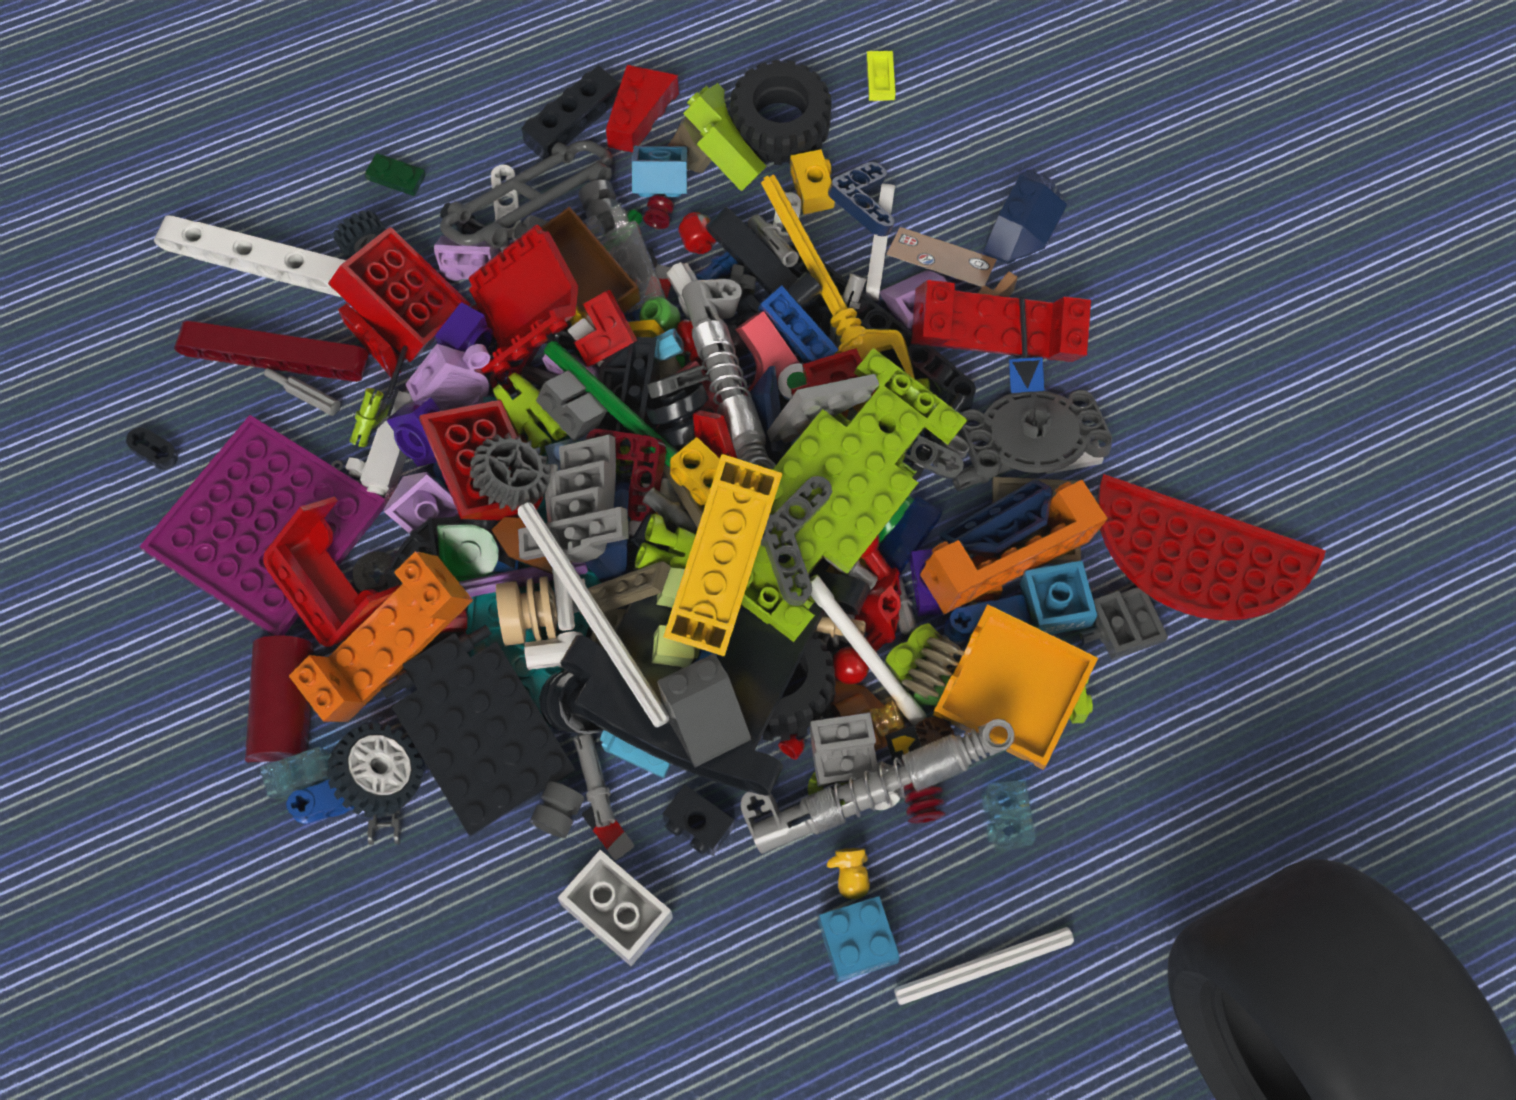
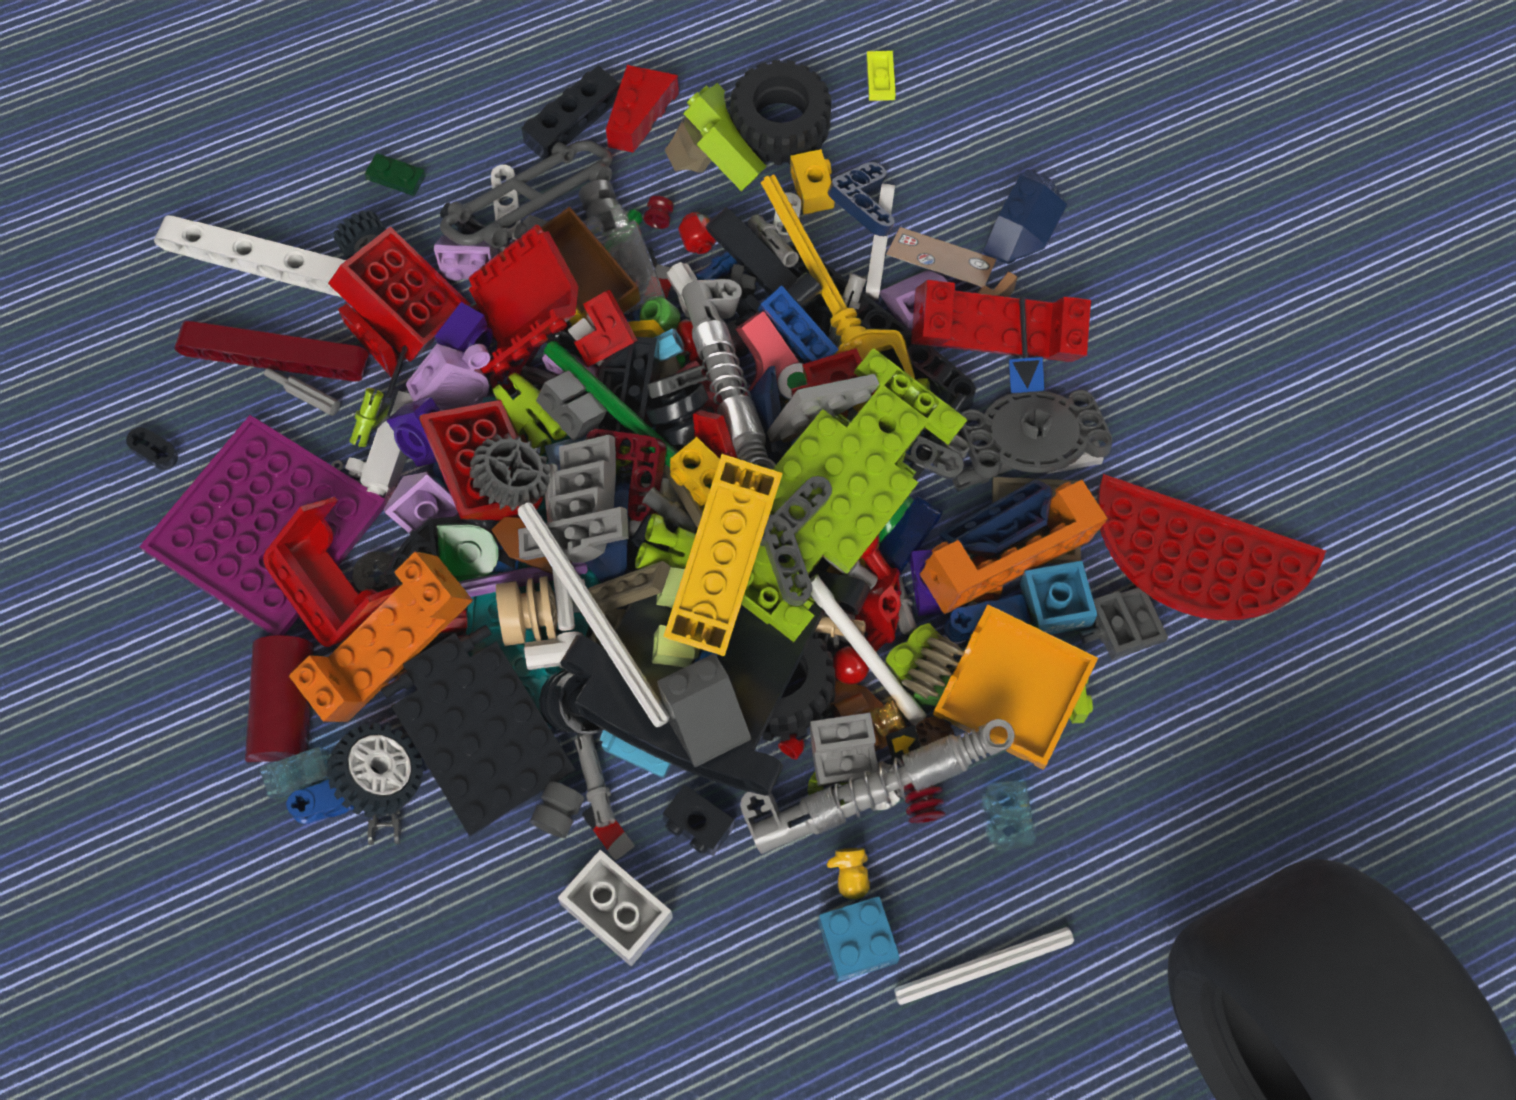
dark azure brick [632,146,687,197] -> none

